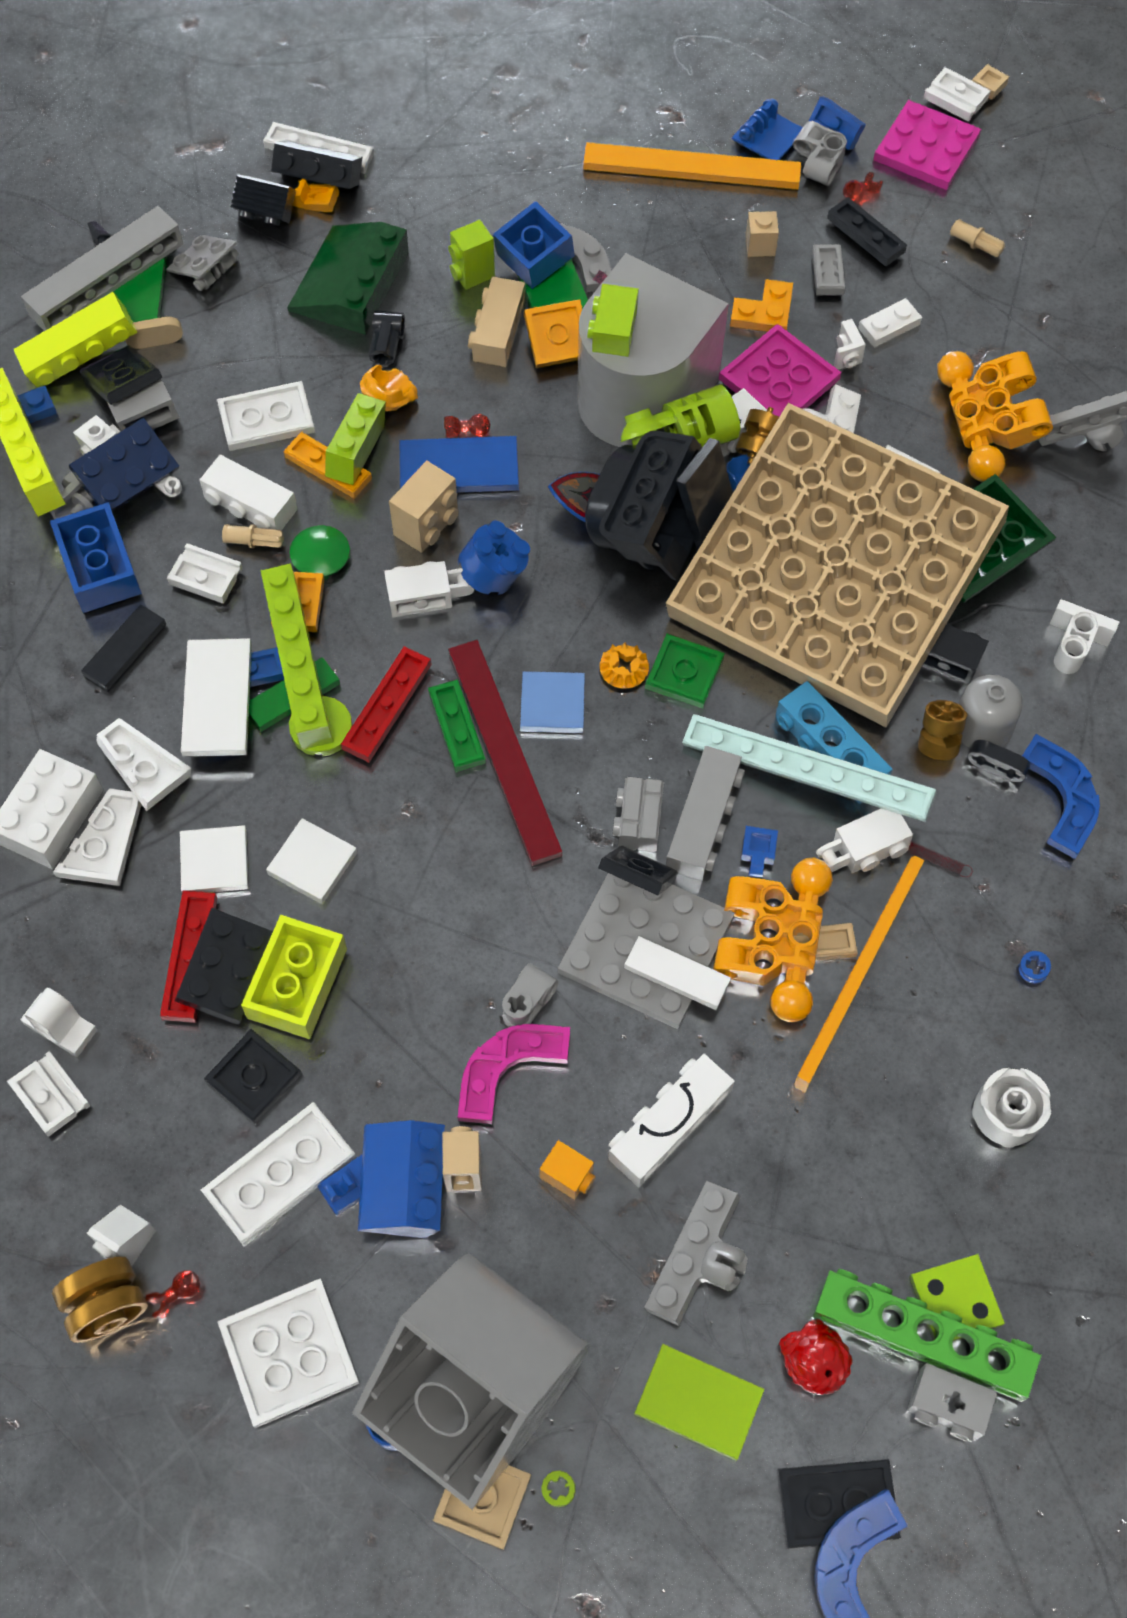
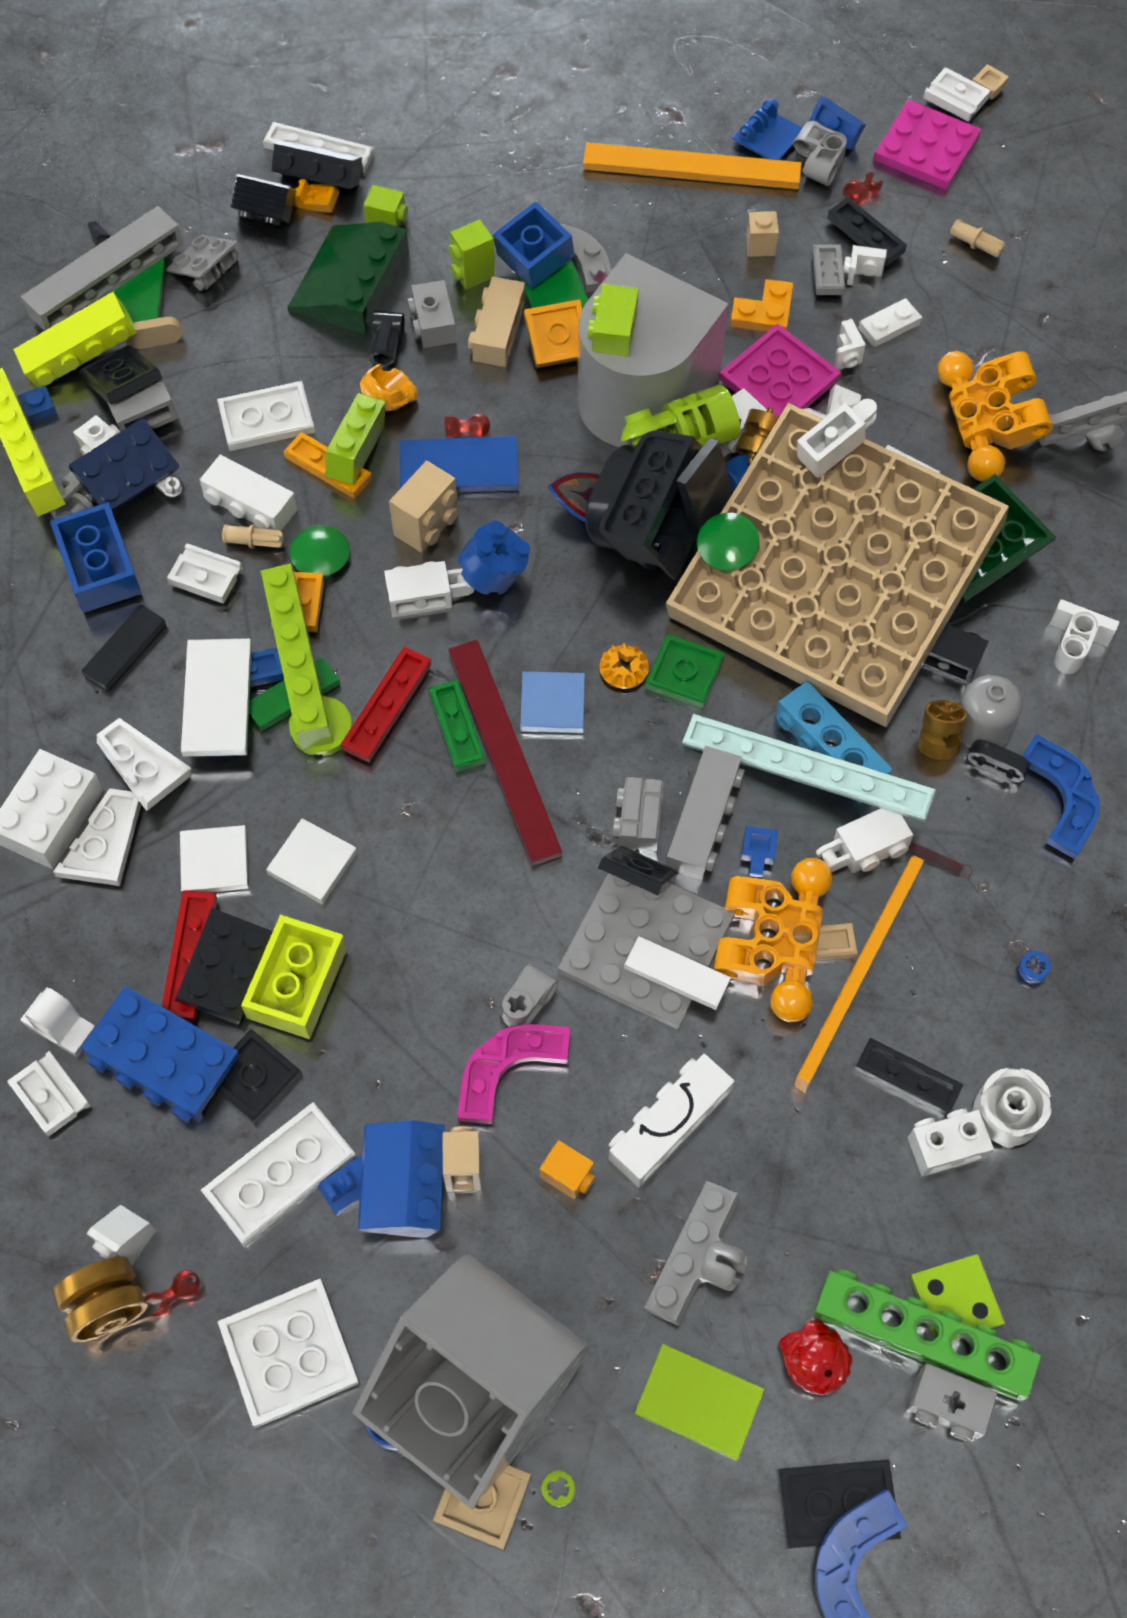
none -> blue bracket [81,986,240,1123]
none -> lime brick [364,185,408,227]
none -> light grey brick [407,280,456,348]
none -> green dish [697,513,760,574]
none -> white brick [797,399,877,478]
none -> white bracket [843,245,887,285]
none -> black tile [854,1038,964,1116]
none -> white brick [907,1109,994,1177]

